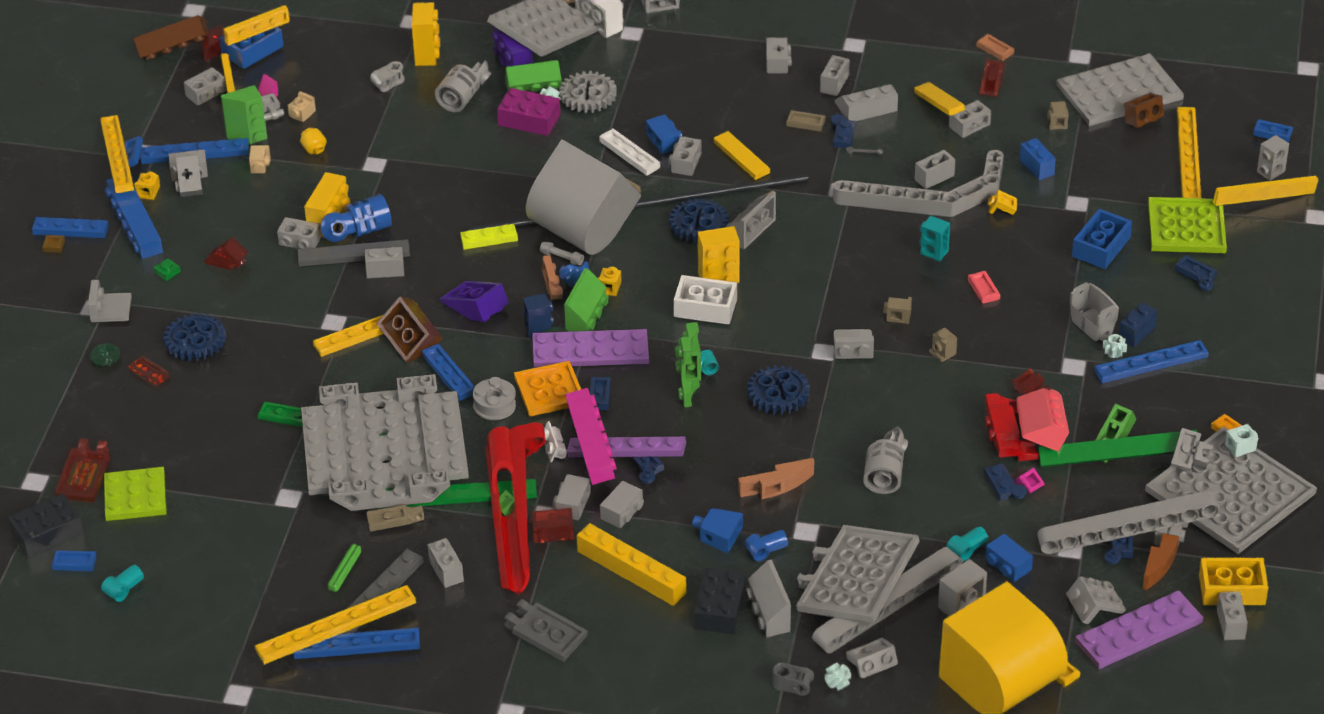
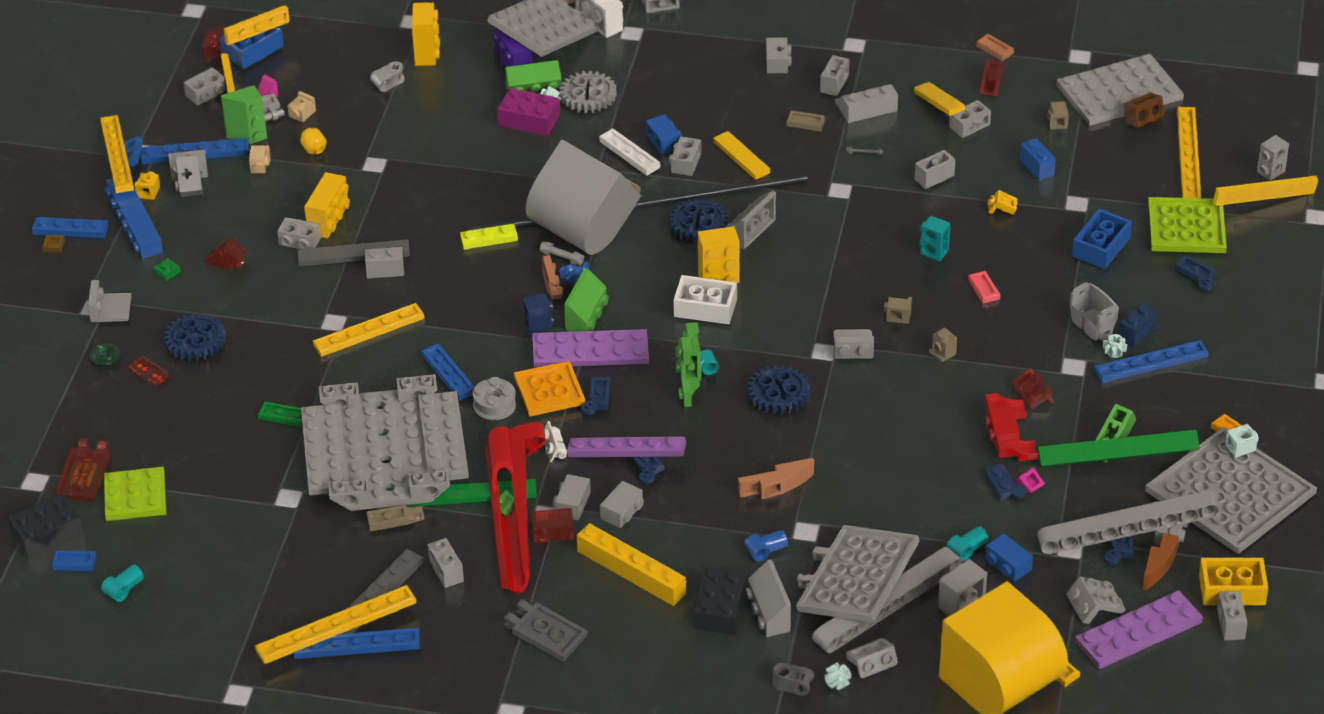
reddish brown slope [134,15,208,61] -> none
blue cylinder [320,194,392,242] -> none
bright green axle [327,544,361,592] -> none
reddish brown slope [377,296,443,362] -> none
light grey cylinder [435,60,491,112] -> none
dark purple slope [440,281,509,322] -> none
dark pink brick [565,388,617,485] -> none
yellow brick [598,267,622,296] -> none
blue torso [692,508,743,553] -> none
dark blue hinge [831,114,856,148] -> none
light grey beam [833,150,1003,217] -> none
light grey cylinder [864,427,908,494] -> none
coral slope [1016,388,1069,452] -> none
light grey plate [1171,428,1213,472] -> none
blue plate [1253,119,1293,143] -> none

